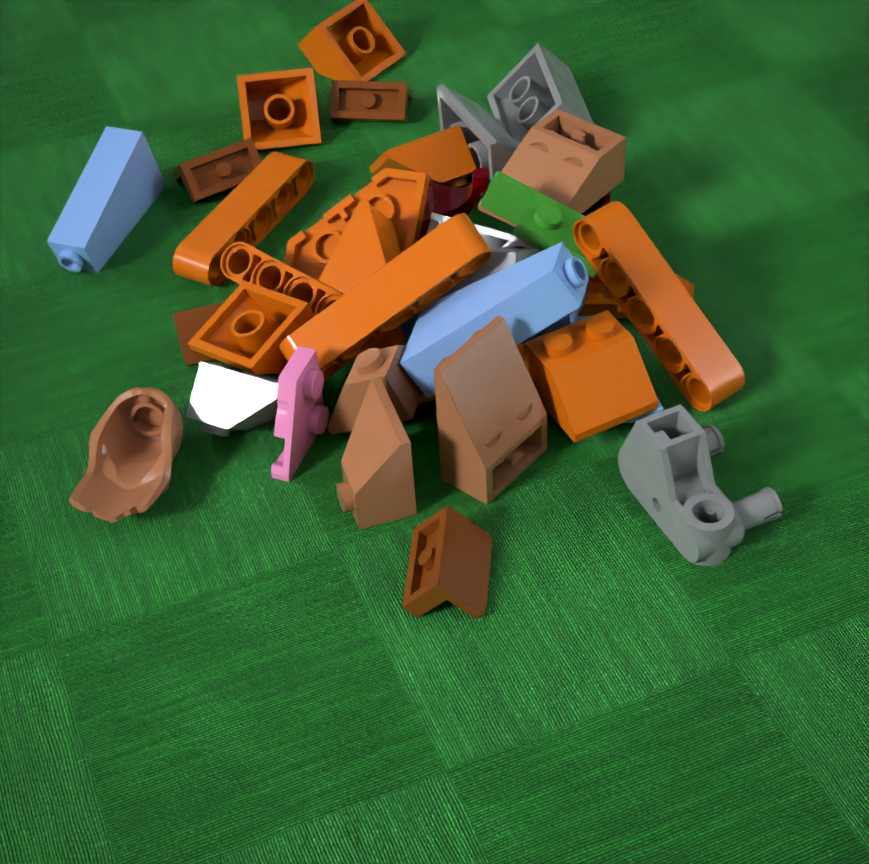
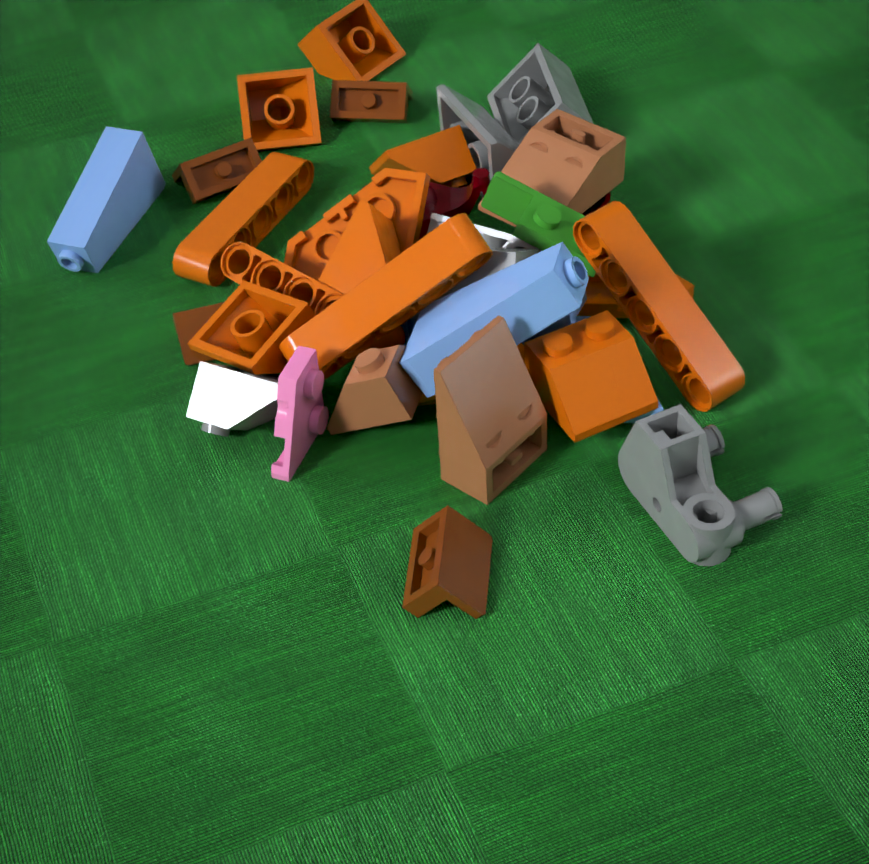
nougat hair [69,387,183,523] -> none
nougat slope [336,378,417,530] -> none

